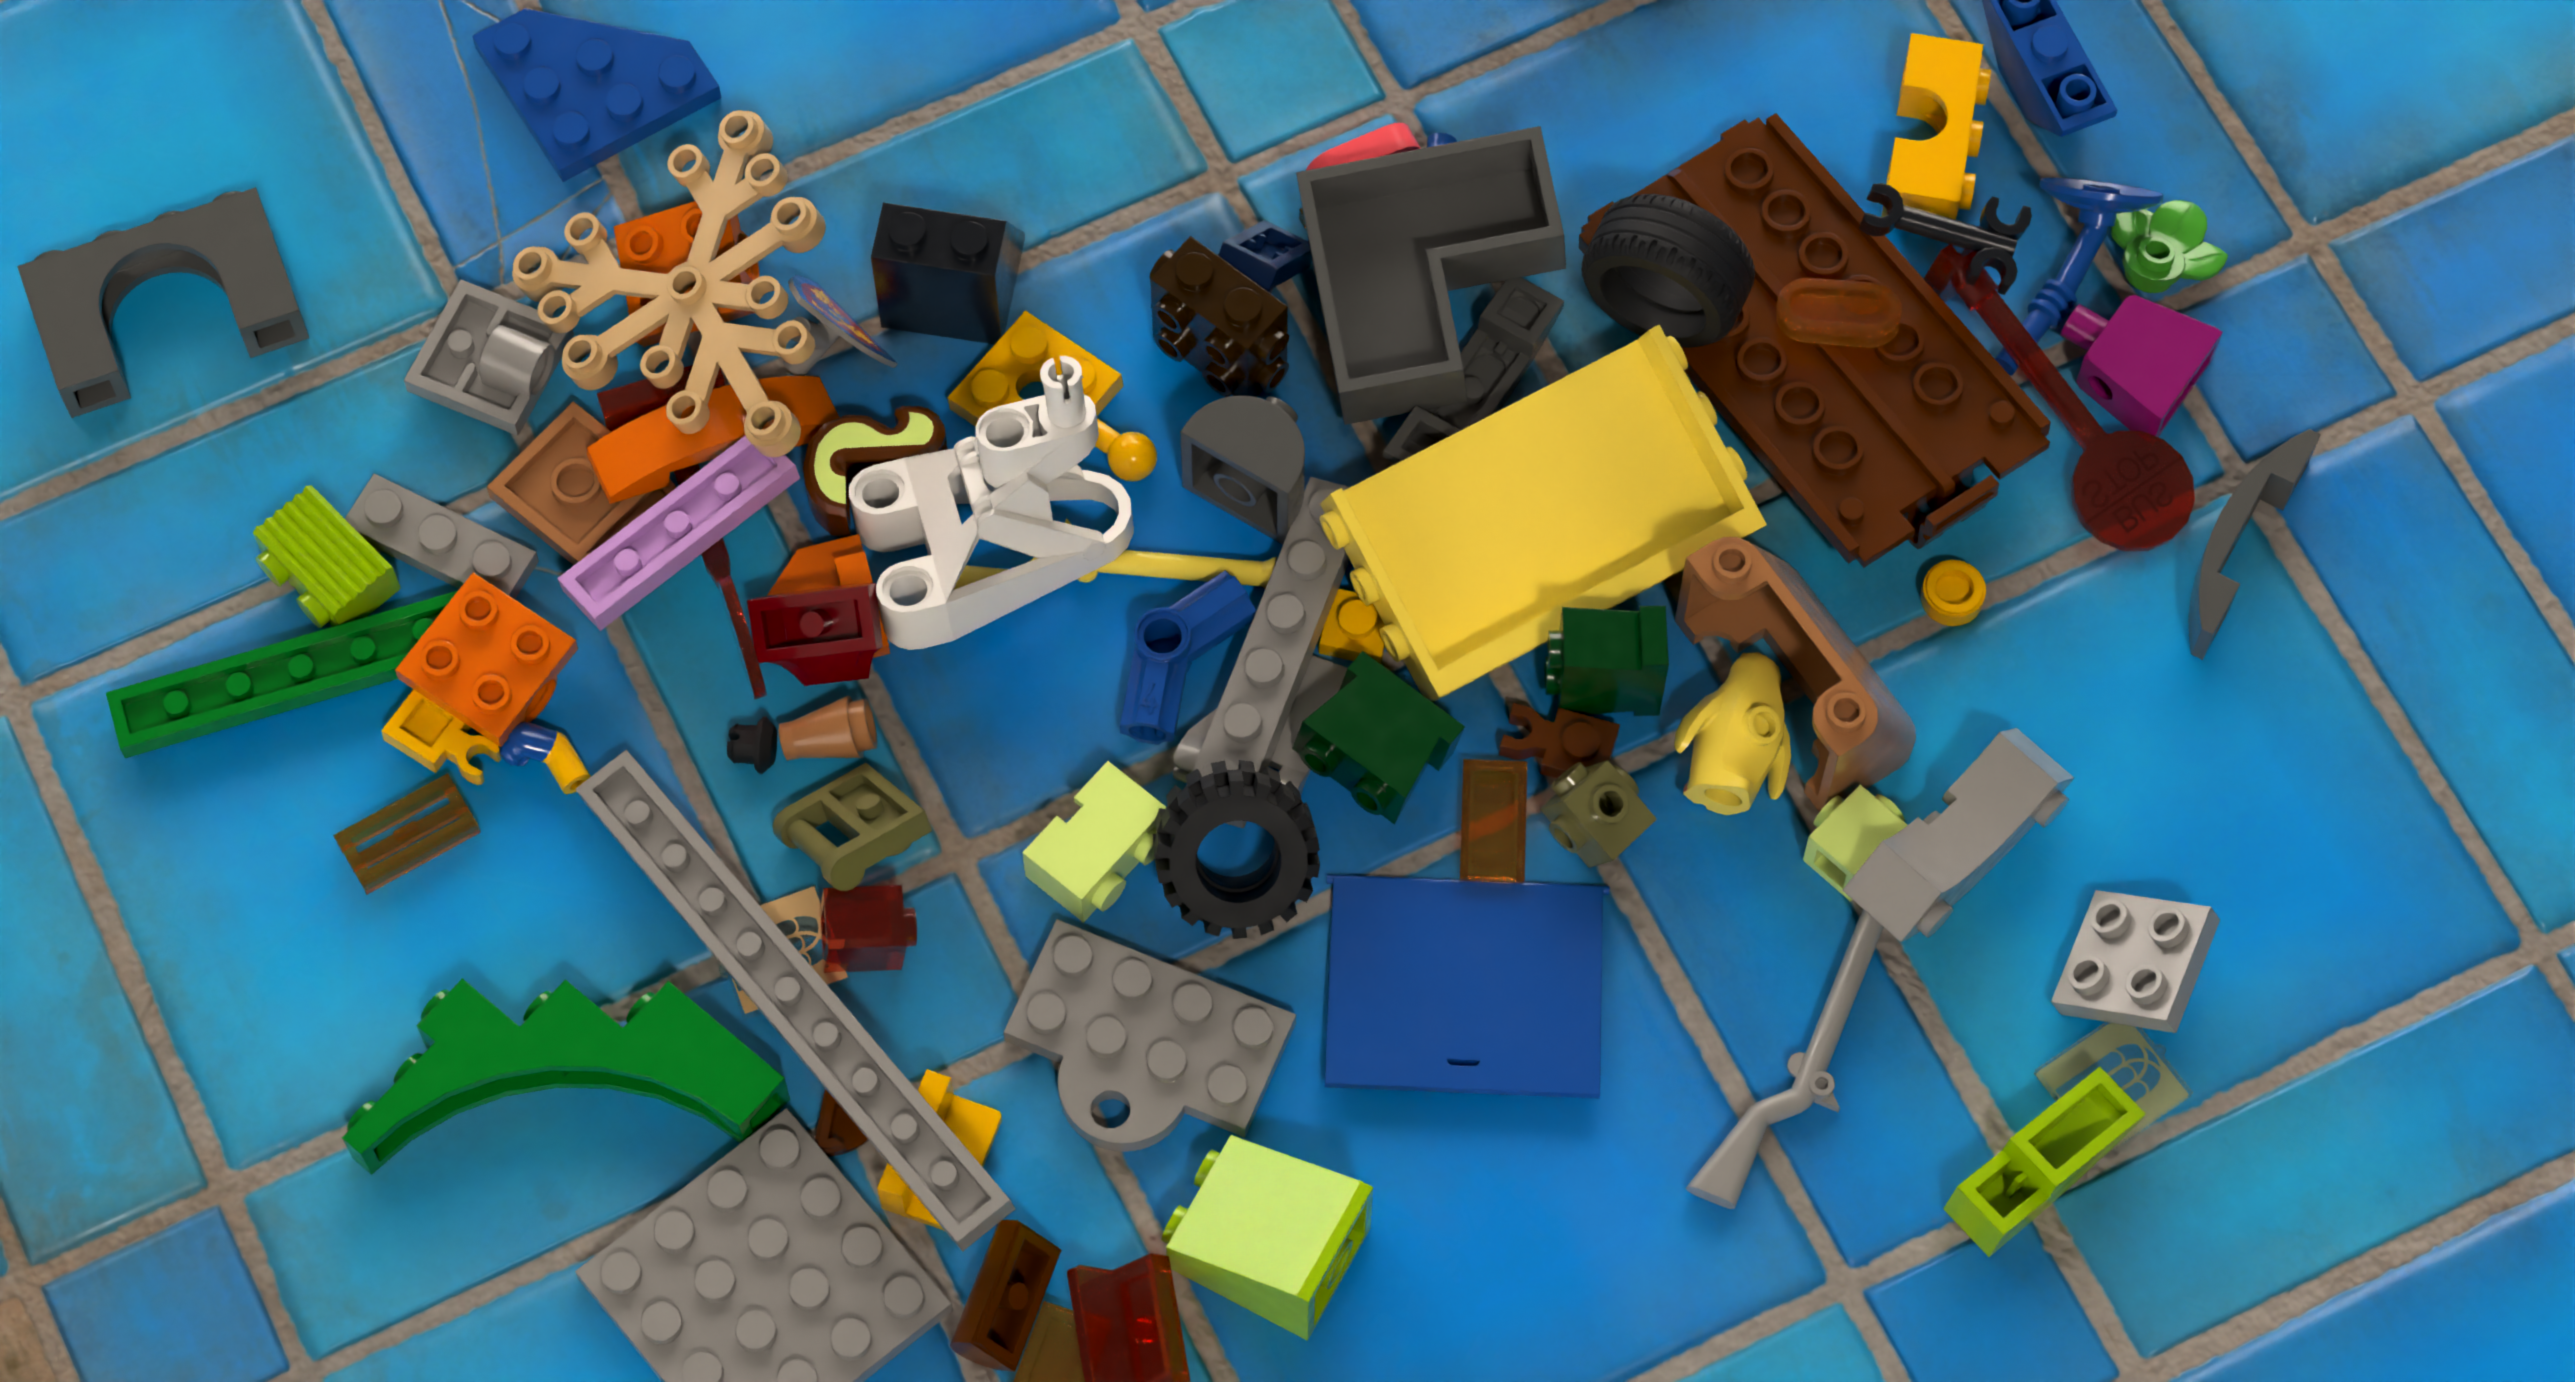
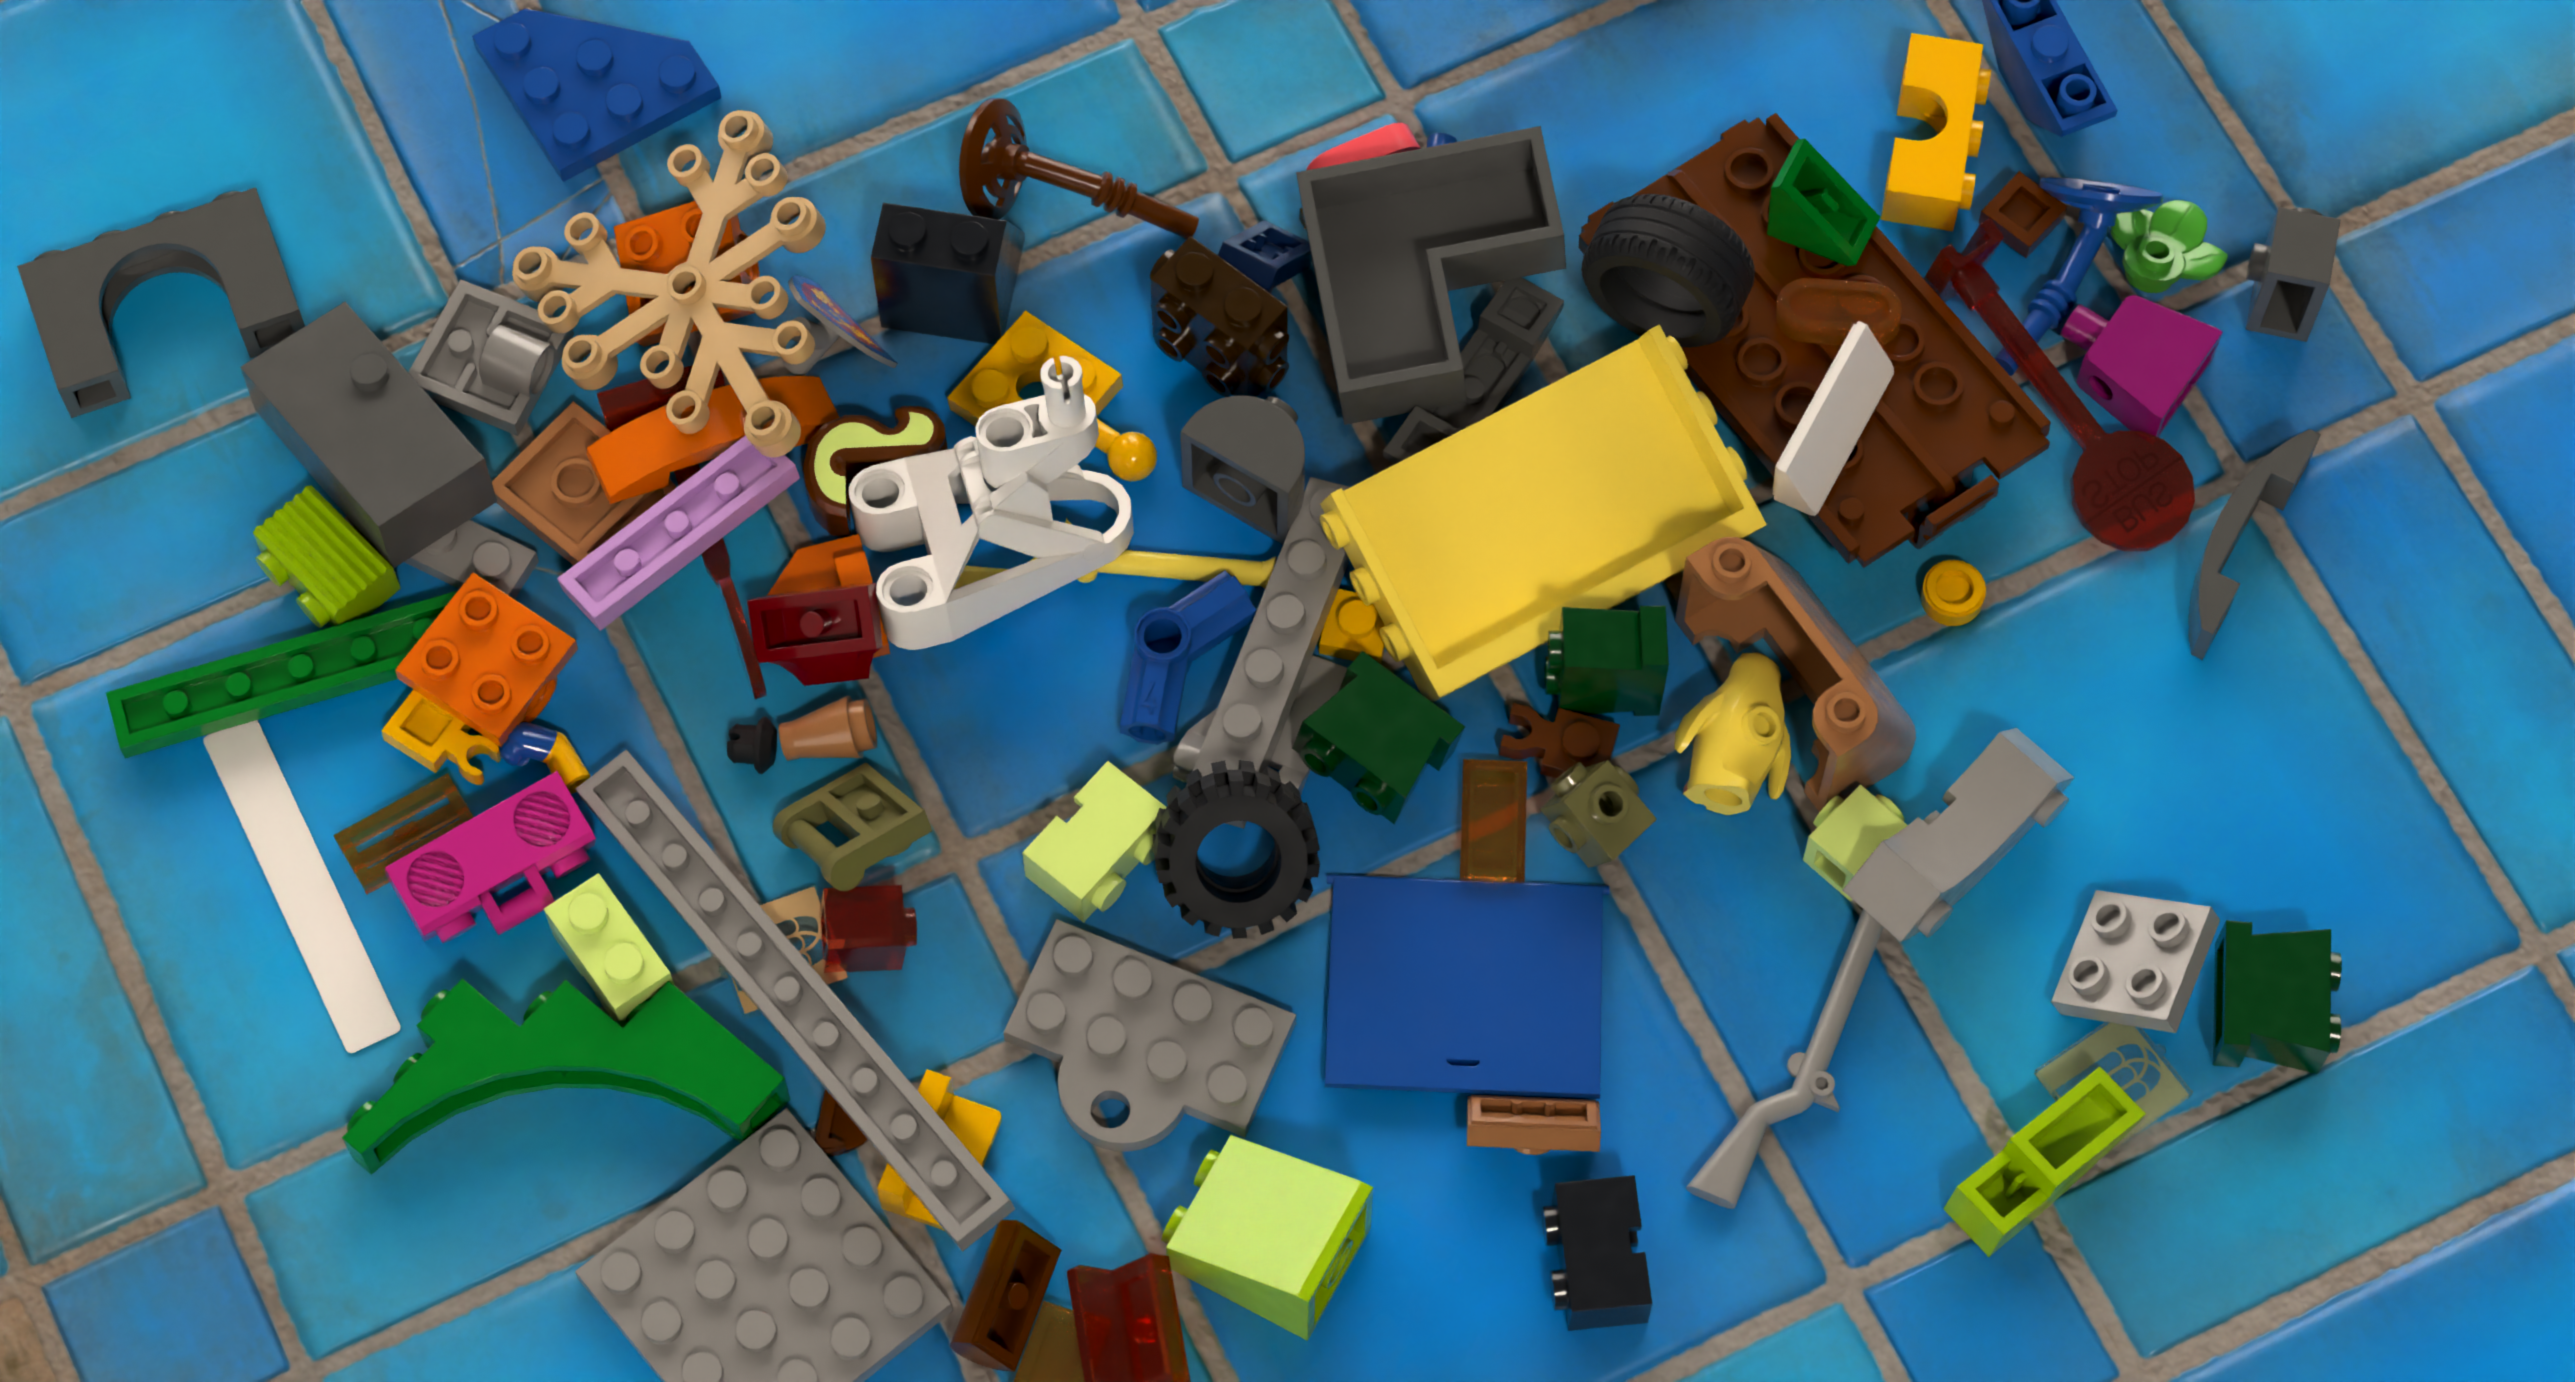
black bar [1859,183,2032,295] -> none
none -> white sticker [203,720,401,1053]
none -> dark grey brick [240,302,497,568]
none -> dark pink piece [385,771,596,944]
none -> yellowish green brick [544,873,674,1027]
none -> reddish brown dish [959,98,1199,239]
none -> medium nougat plate [1466,1094,1601,1155]
none -> black brick [1541,1175,1652,1331]
none -> green slope [1767,138,1880,266]
none -> white slope [1772,321,1894,516]
none -> reddish brown plate [1978,171,2068,258]
none -> dark green hips [2213,920,2342,1074]
none -> dark grey brick [2246,207,2341,342]

